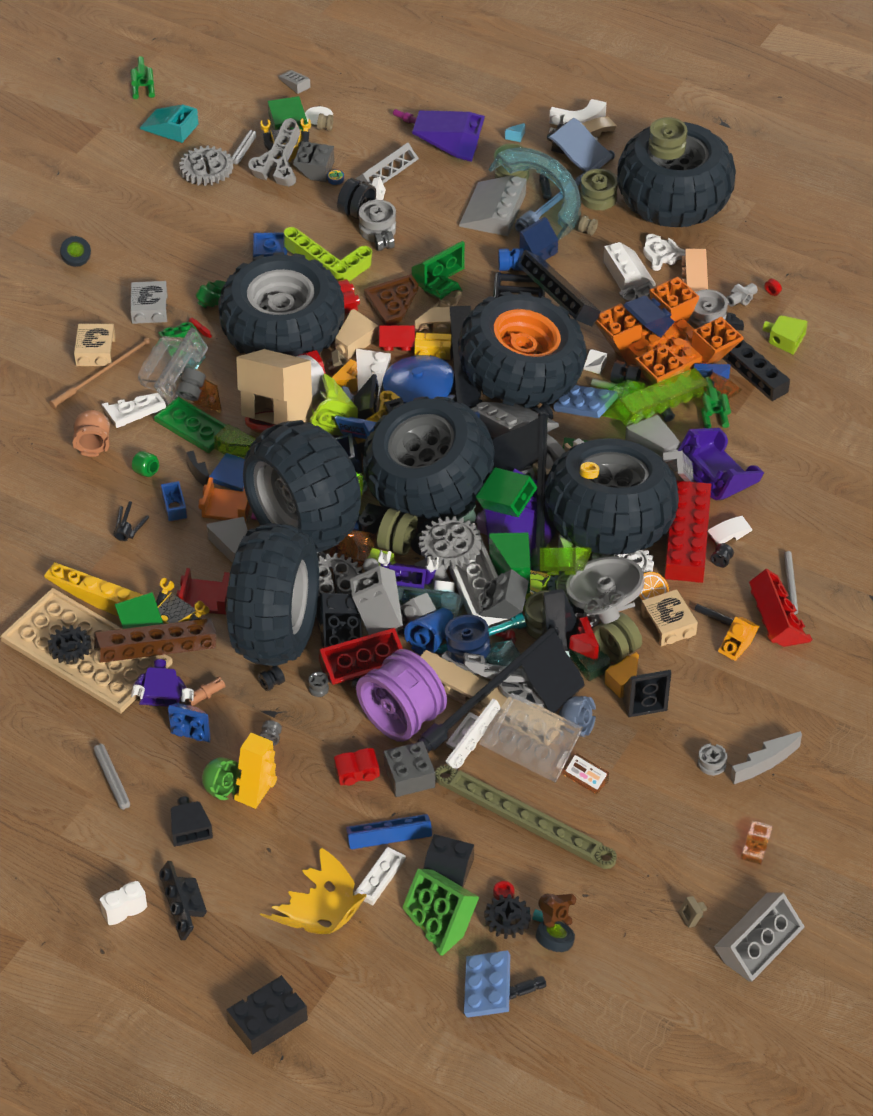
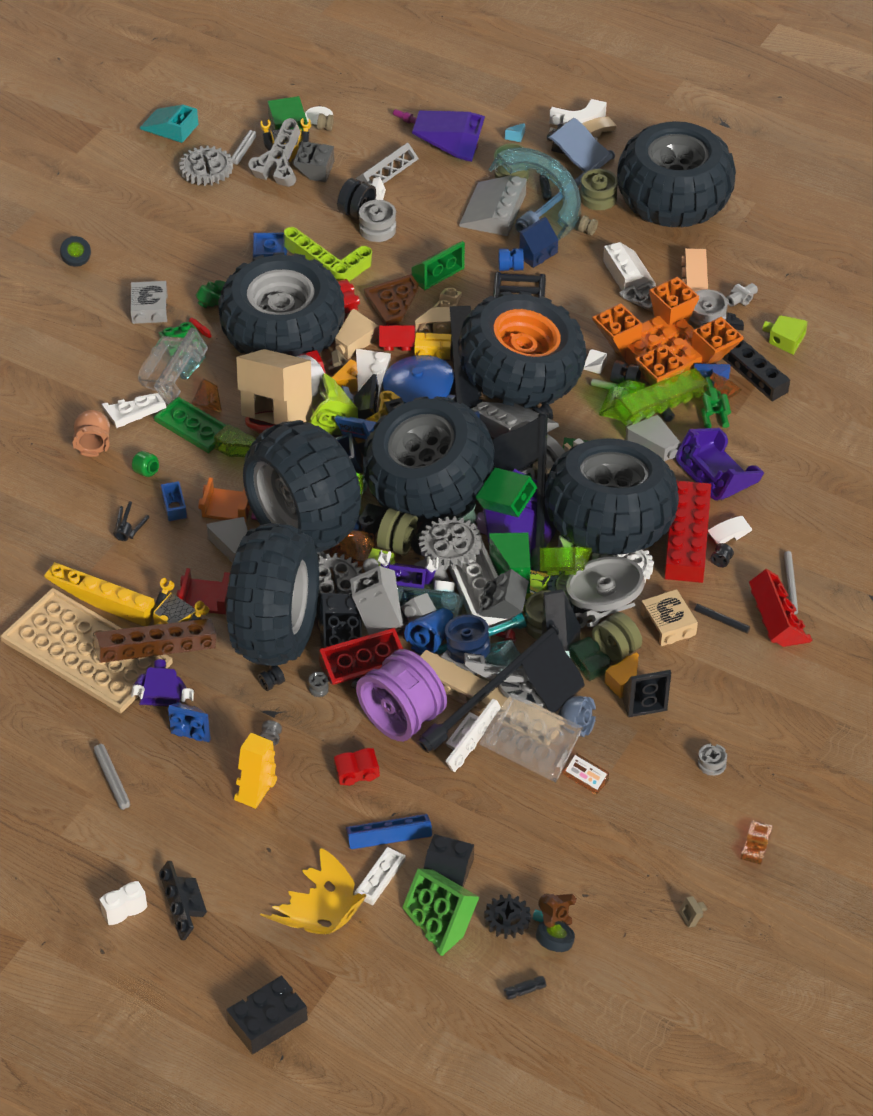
black gear [48,625,92,664] -> none
medium nougat piece [49,338,150,409] -> none
tan panel [74,324,115,366] -> none
green tile [115,592,163,629] -> none
green plant [130,56,155,99] -> none
black torso [171,796,213,847] -> none
dark grey wheel [176,368,206,401] -> none
black slope [186,450,209,486] -> none
nougat pin [186,676,226,706] -> none
bright green cylinder [202,757,241,800] -> none
blue tile [209,453,245,492] -> none
light grey slope [279,70,311,94] -> none
tile [327,170,344,185] -> none
dark grey wheel [374,231,395,251] -> none
dark grey brick [384,741,435,797] -> none
green piece [424,275,462,300] -> none
olive plate [435,765,617,869] -> none
medium blue plate [464,950,511,1018] -> none
red tile [493,881,515,900] -> none
black brick [517,250,601,327] -> none
medium blue plate [553,385,618,418] -> none
red slope [569,617,599,660] -> none
yellow tile [579,462,599,479] -> none
light grey wheel [584,591,625,624] -> none
dark blue slope [623,295,675,338] -> none
light orange sticker [639,572,669,600] -> none
white tile [643,234,685,271] -> none
olive wheel [649,117,687,160] -> none
light grey fence [663,451,694,482] -> none
light grey slope [714,893,805,982] -> none
light orange slope [718,617,759,661] -> none
light grey slope [731,731,802,784] -> none
red tile [764,278,782,296] -> none

